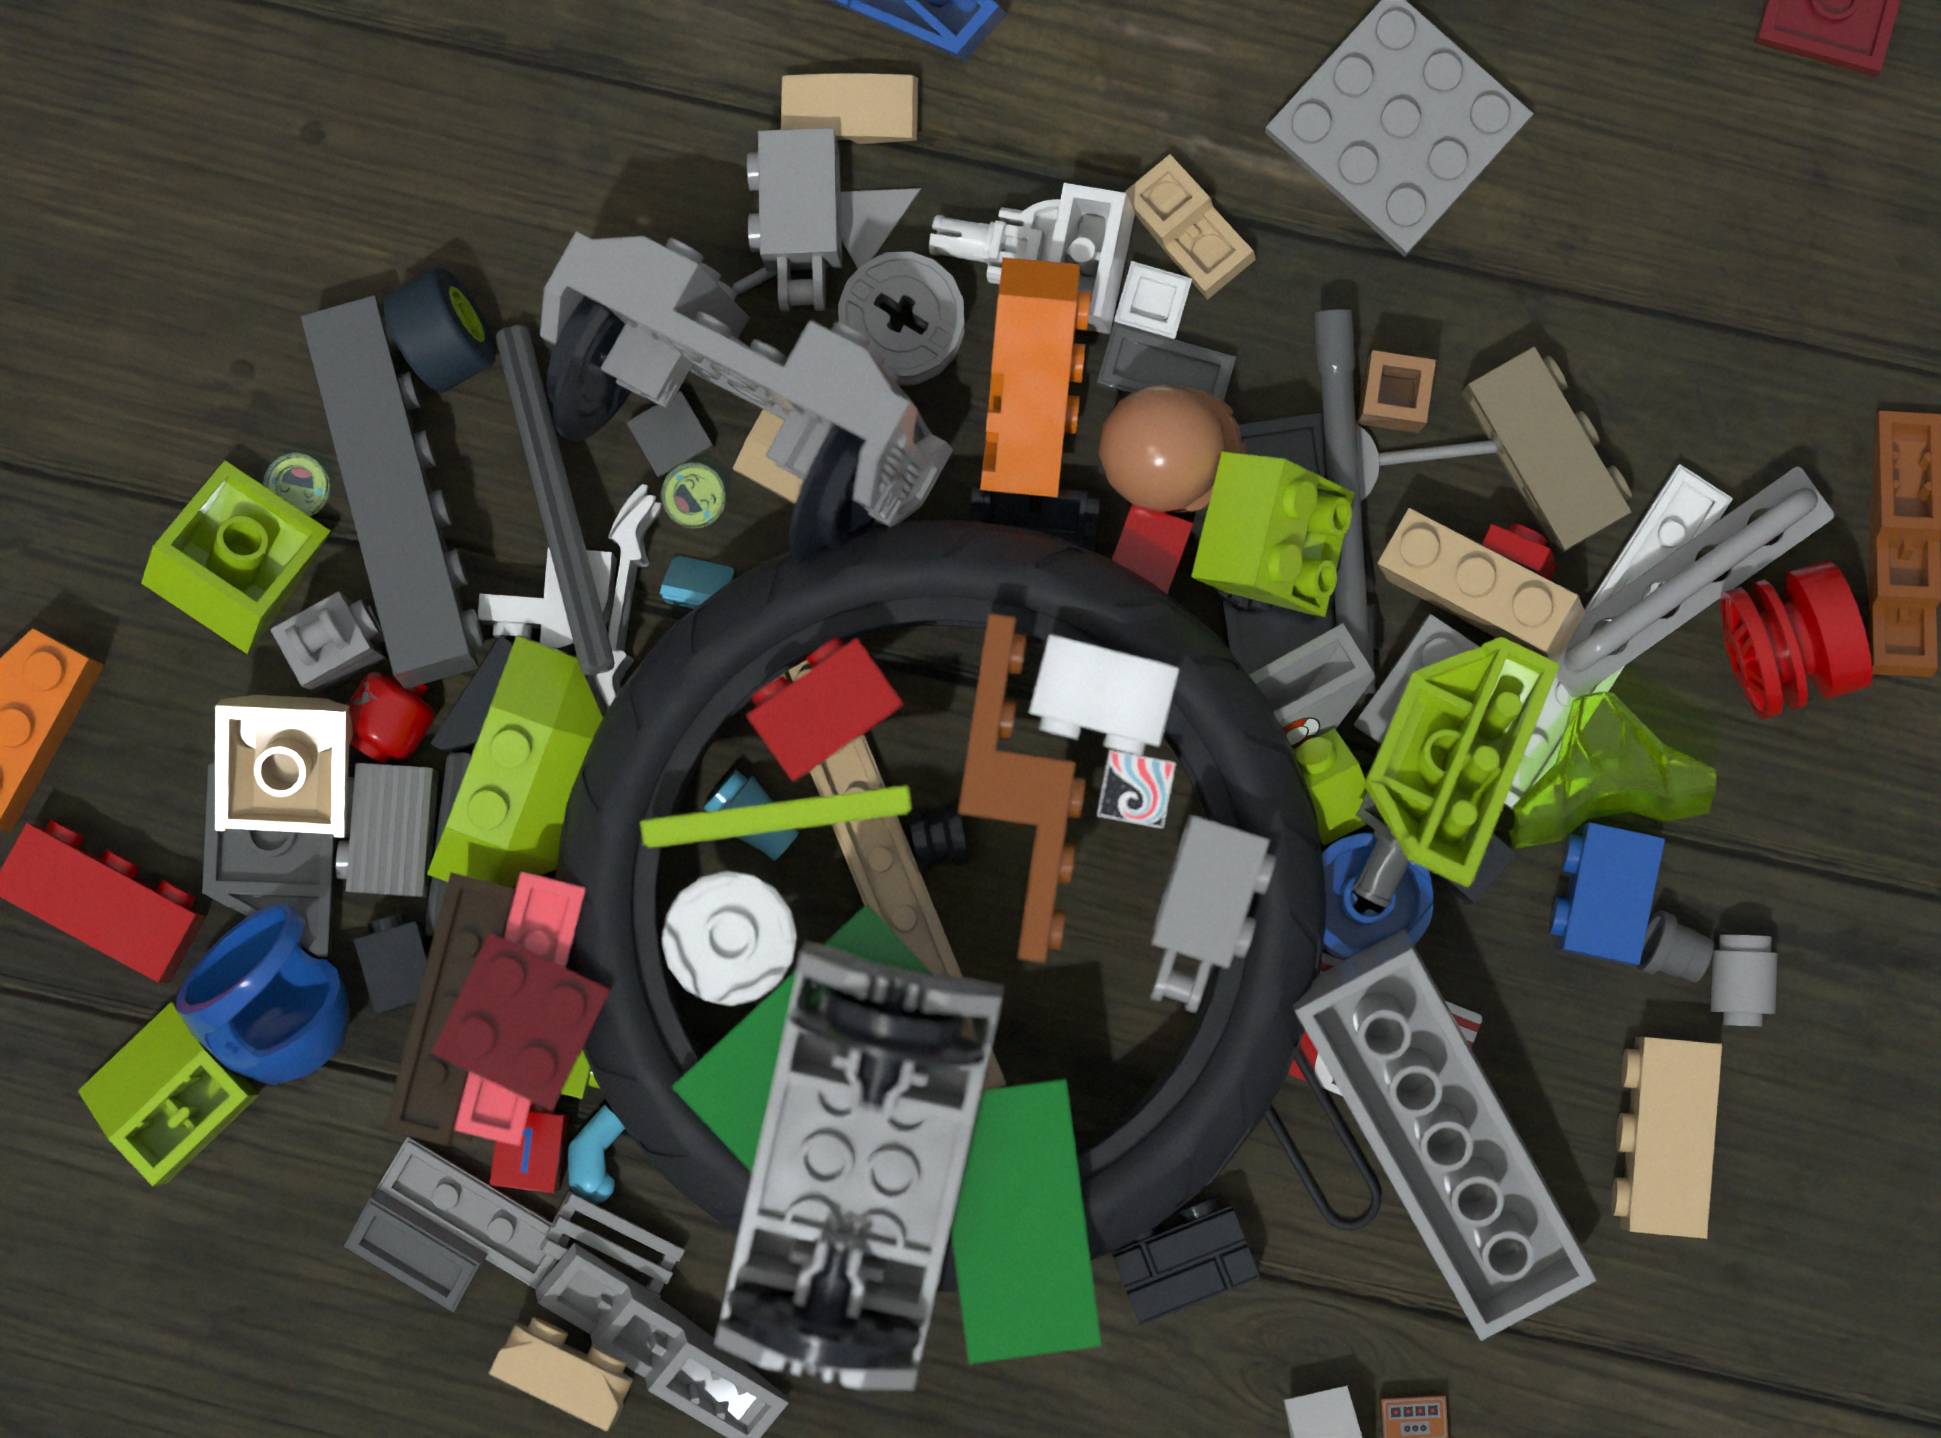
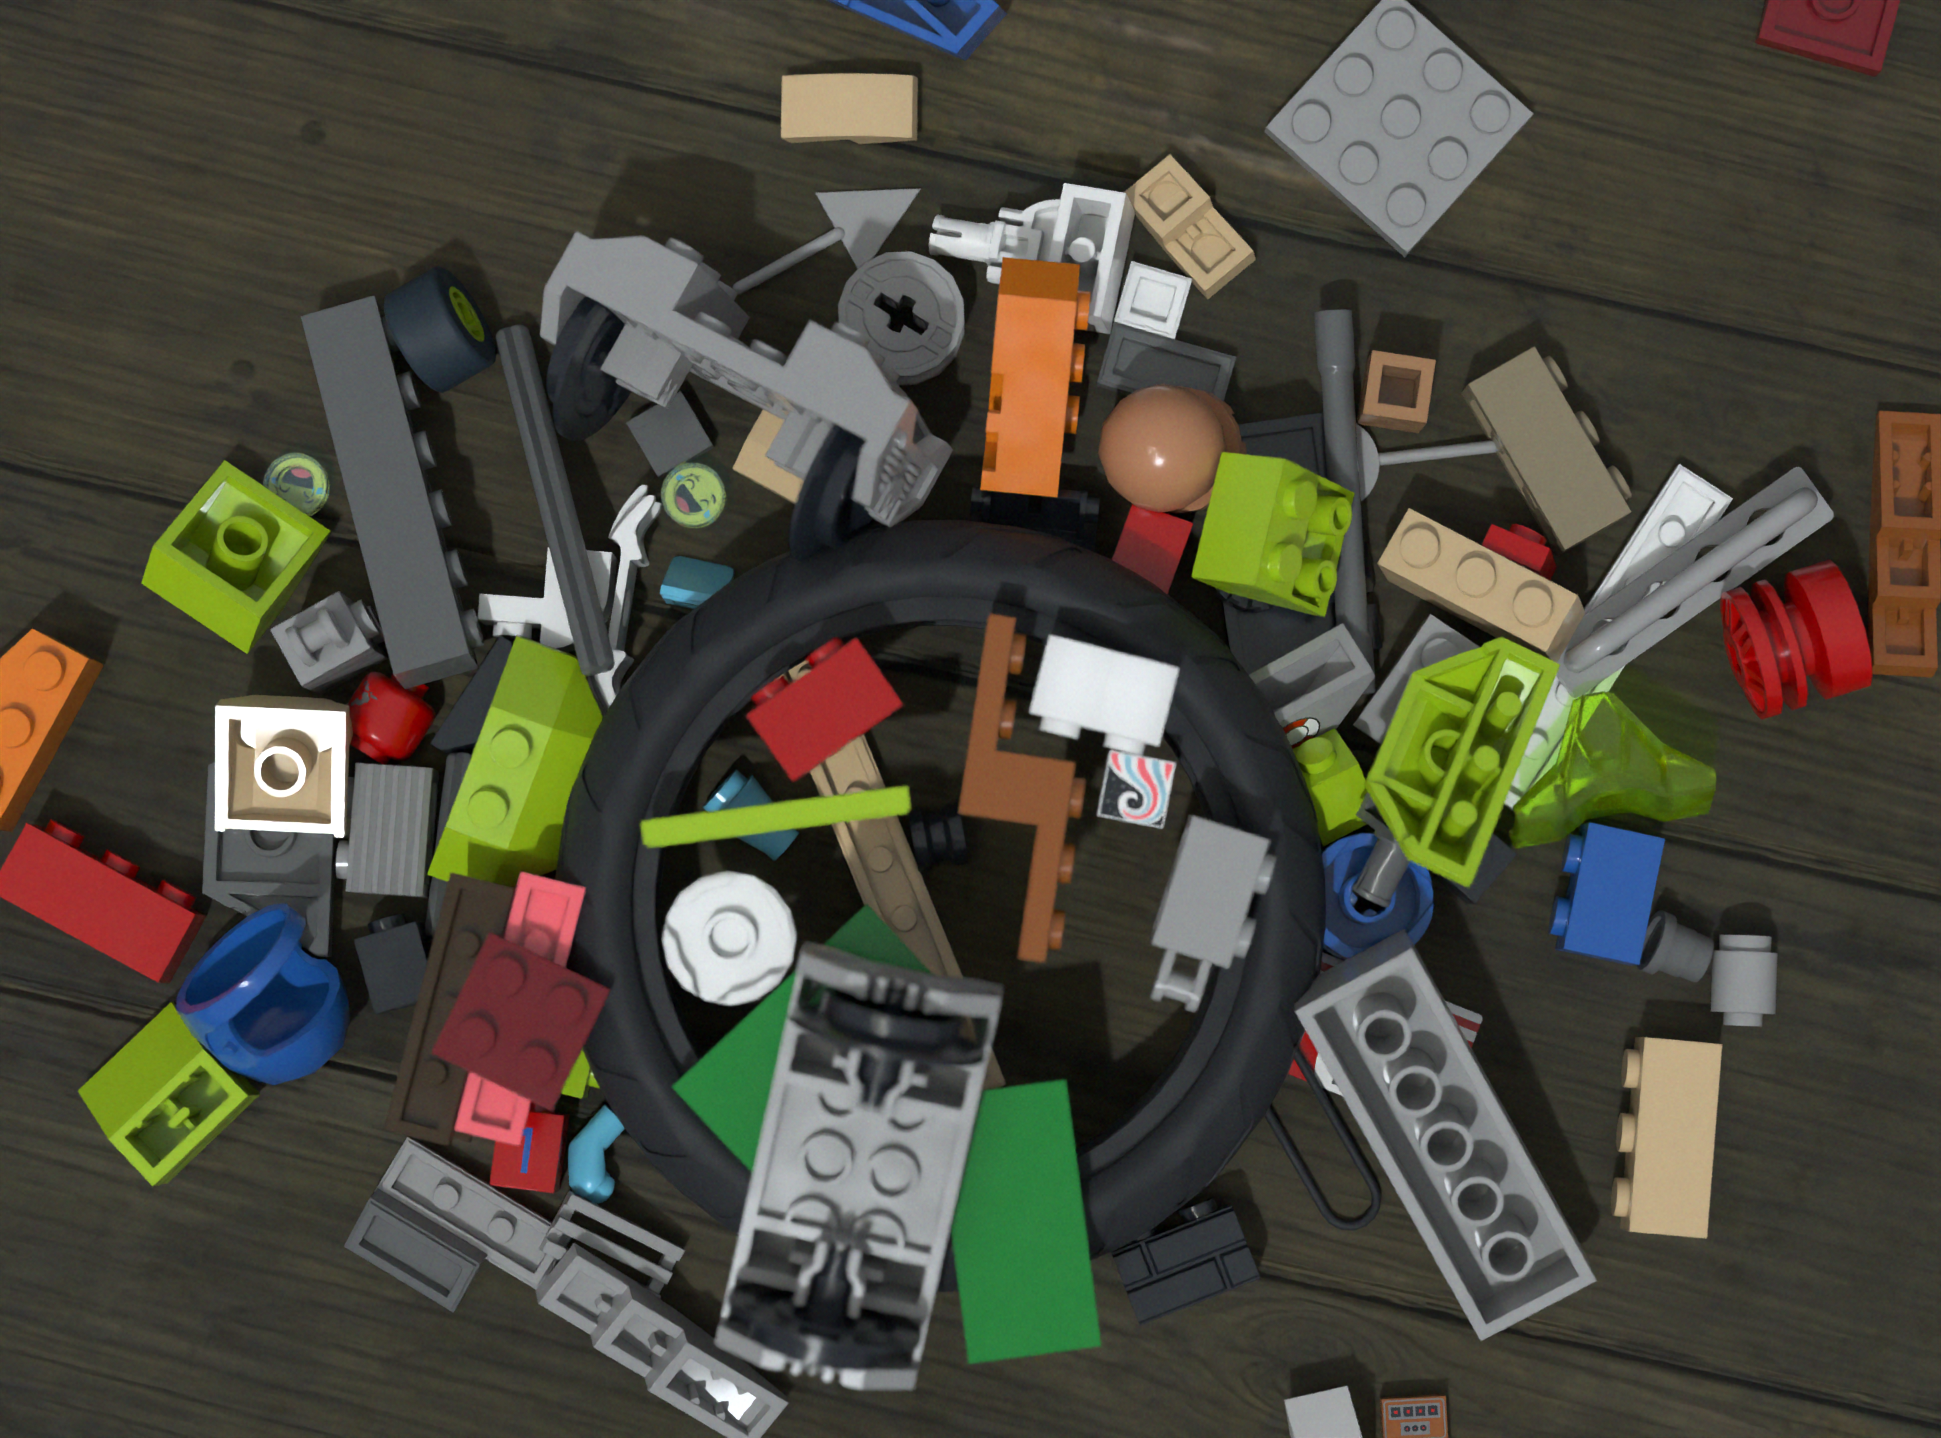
tan slope [489,1317,633,1431] -> none
light grey brick [747,128,842,312] -> none

